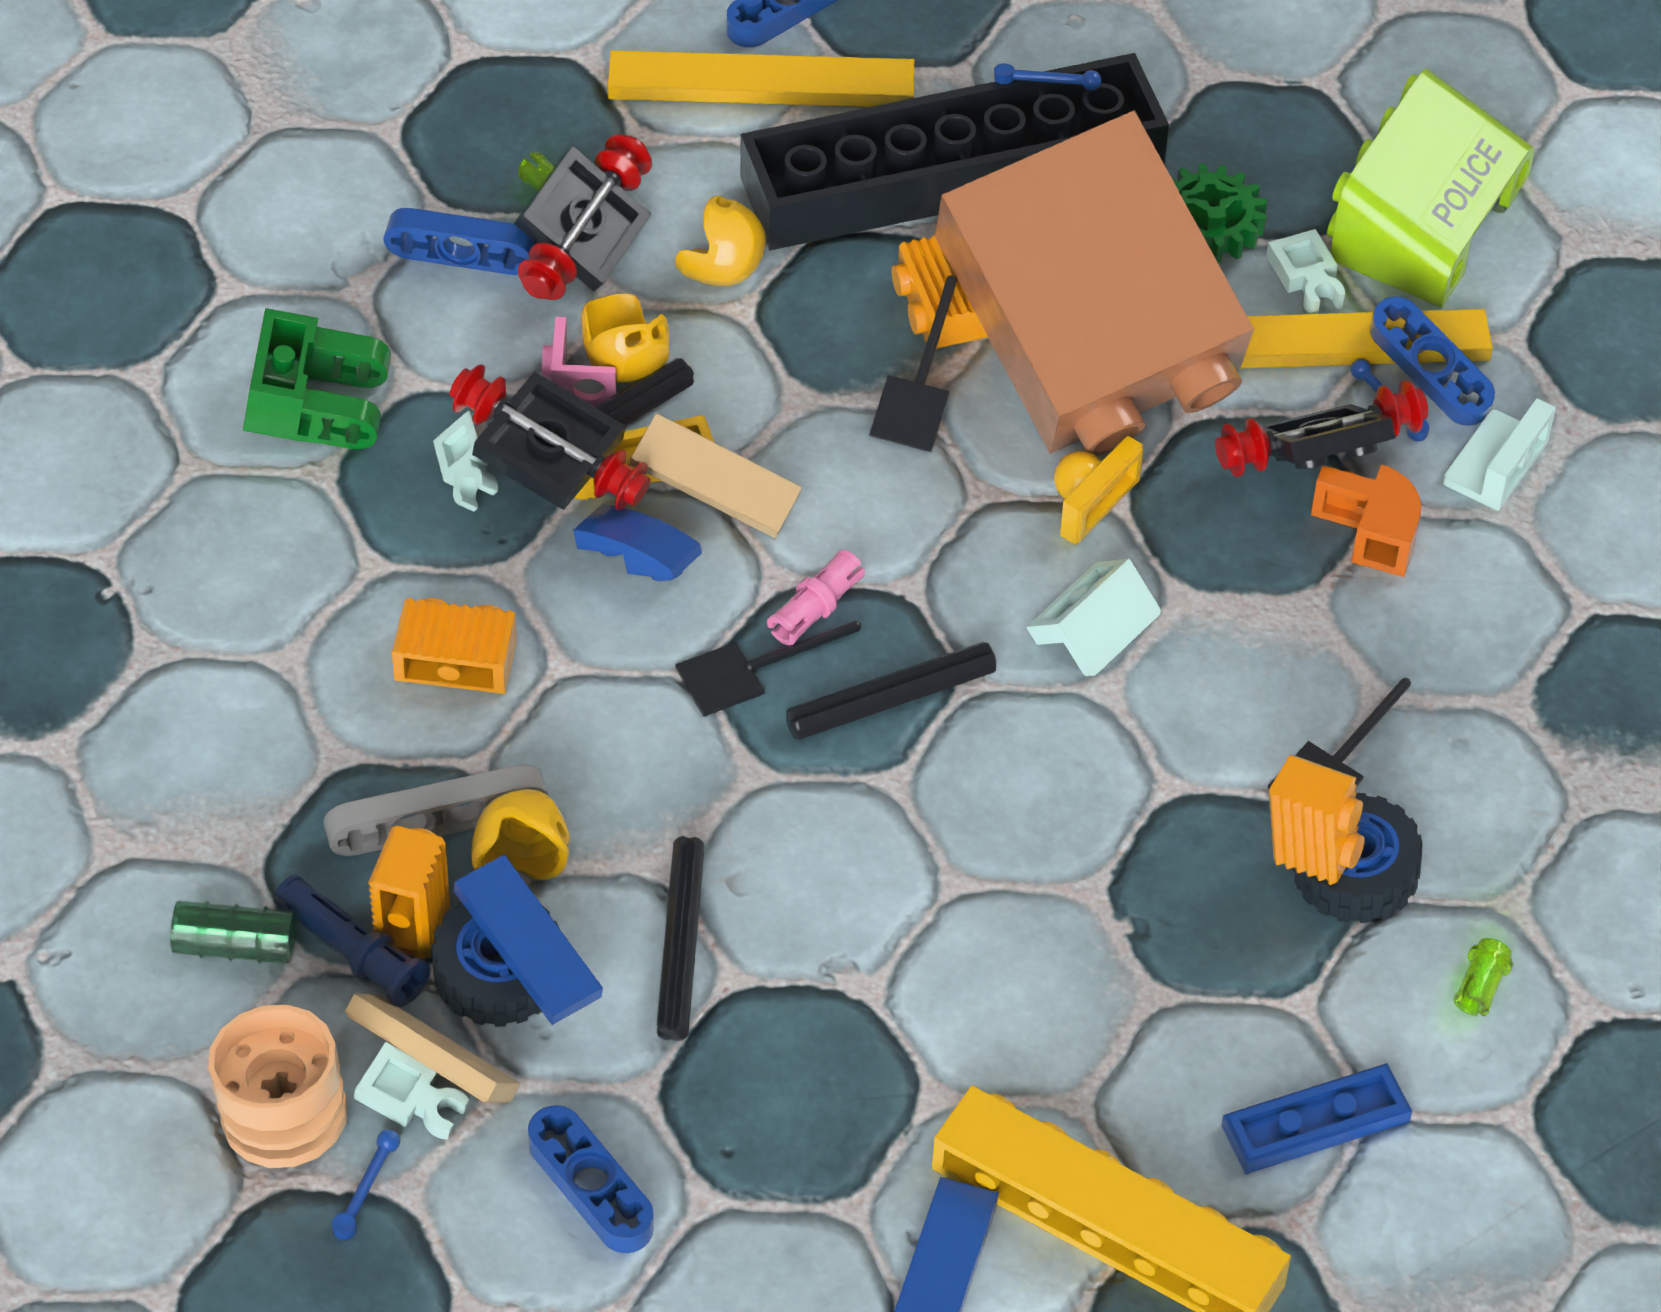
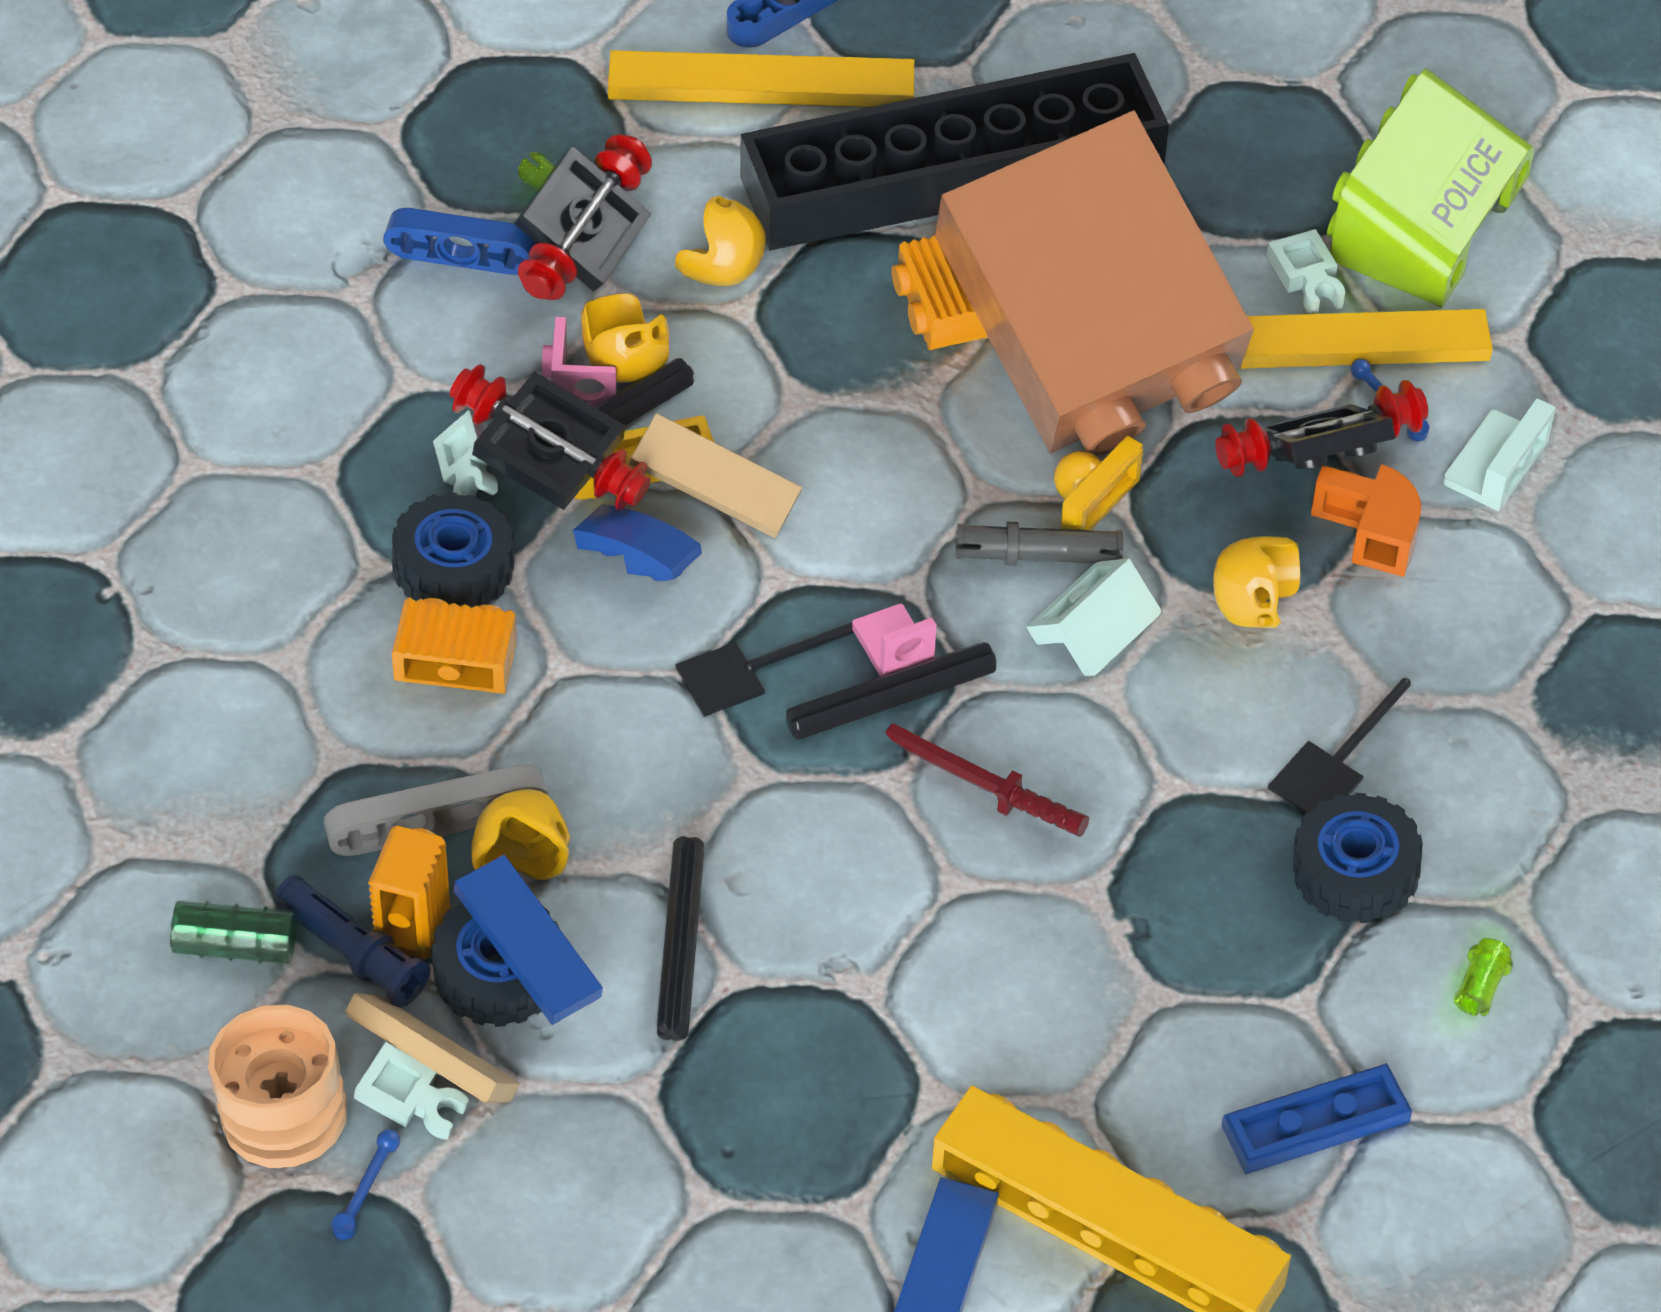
green brick [242,308,391,450] -> none
blue beam [528,1105,654,1253] -> none
bright pink pin [767,550,865,646] -> none
black piece [869,275,957,452] -> none
blue hinge [994,63,1102,91] -> none
green gear [1172,163,1267,263] -> none
light orange brick [1269,755,1364,885] -> none
blue beam [1370,296,1495,426] -> none
none -> black wheel [392,493,515,608]
none -> bright pink bracket [852,603,936,677]
none -> dark red sword [885,723,1089,837]
none -> dark grey pin [955,521,1123,566]
none -> yellow helmet [1213,536,1300,628]

